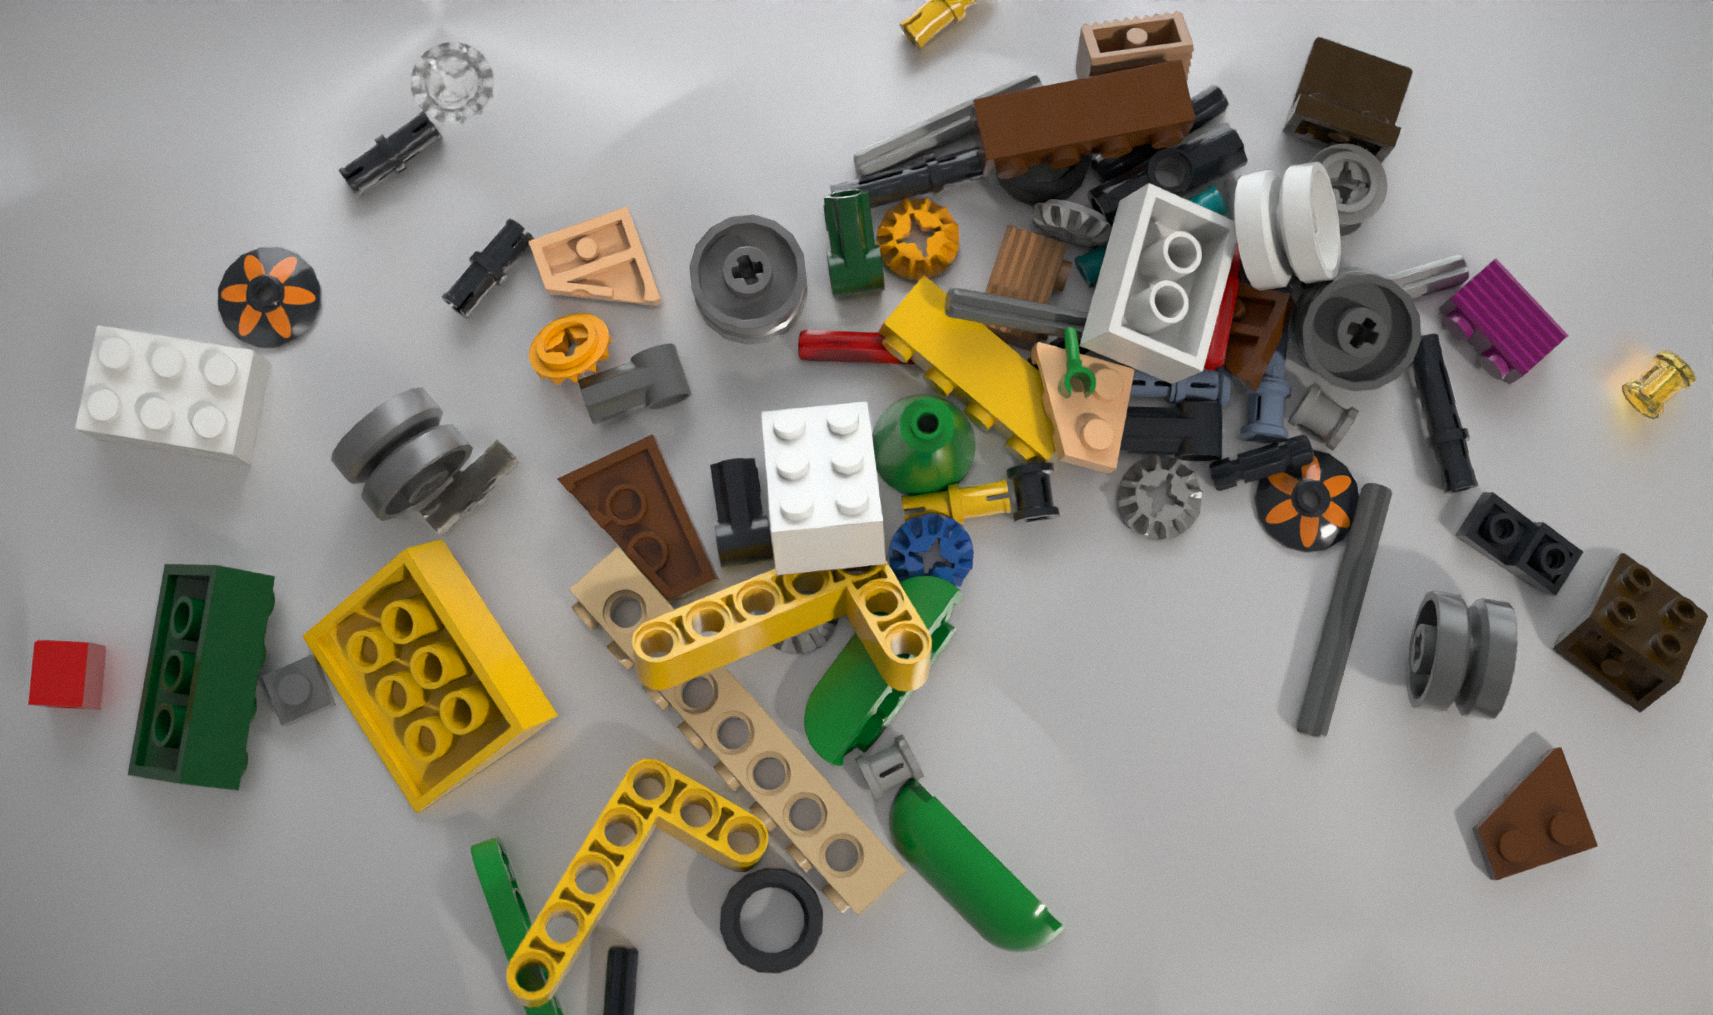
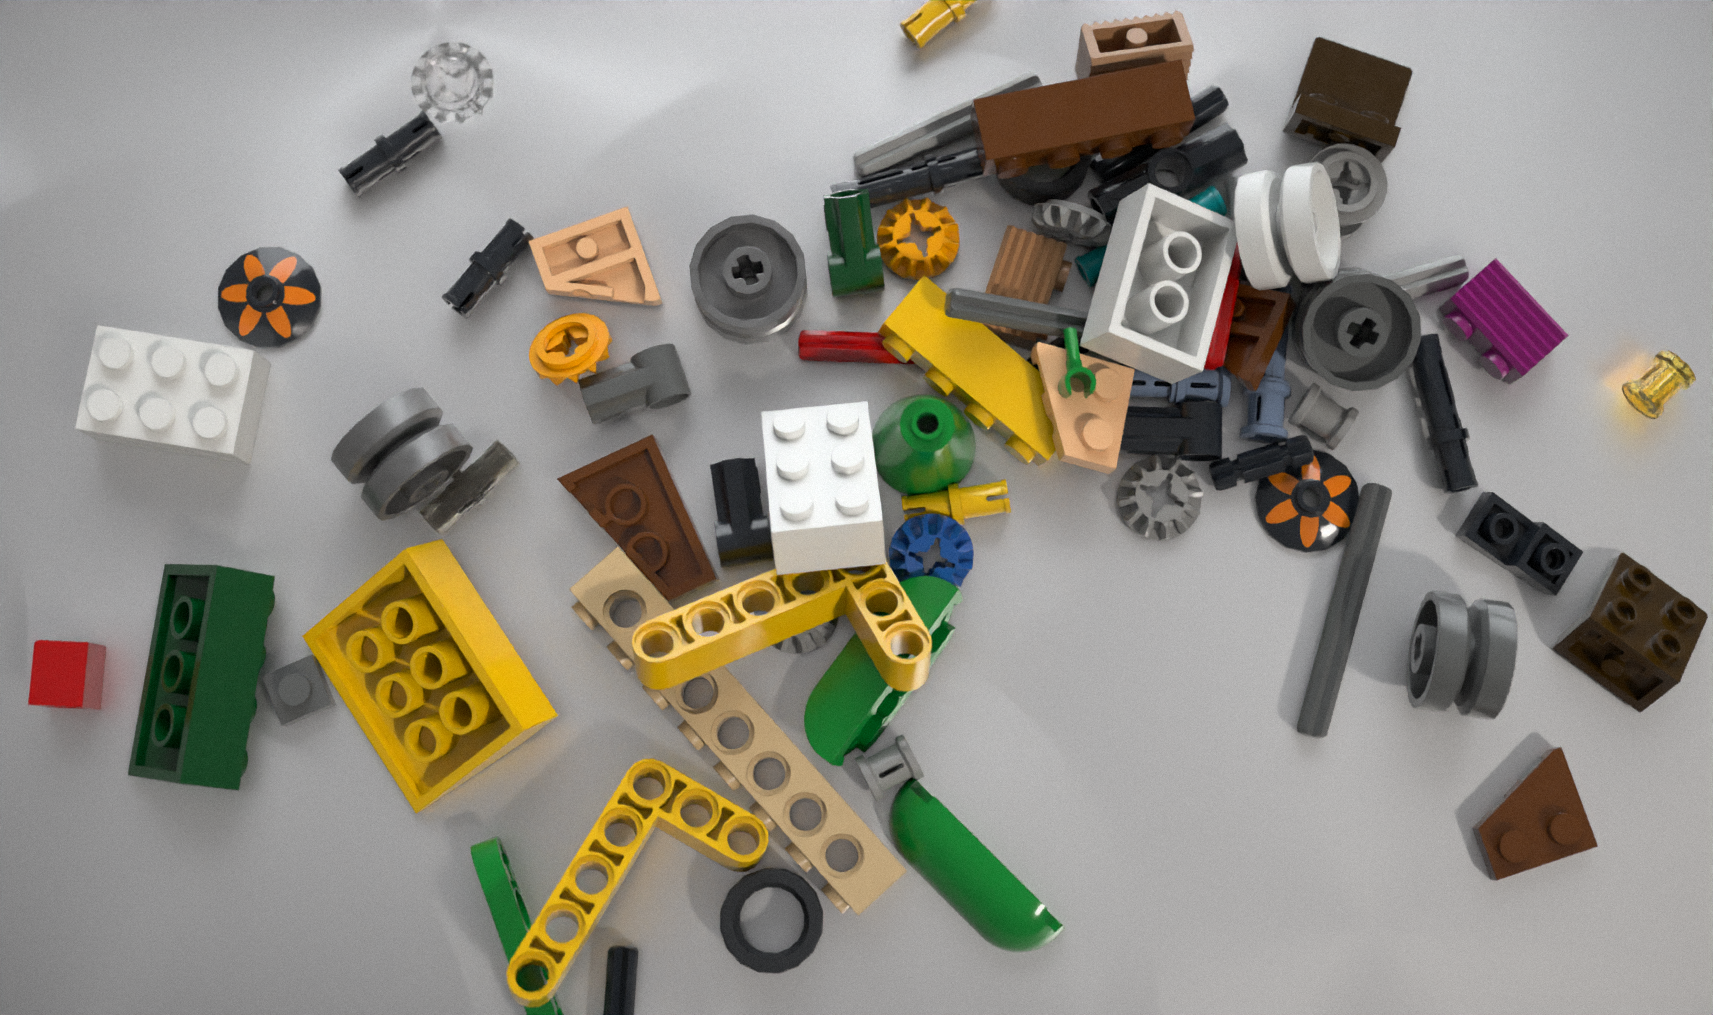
black bush [1006,462,1060,523] -> none

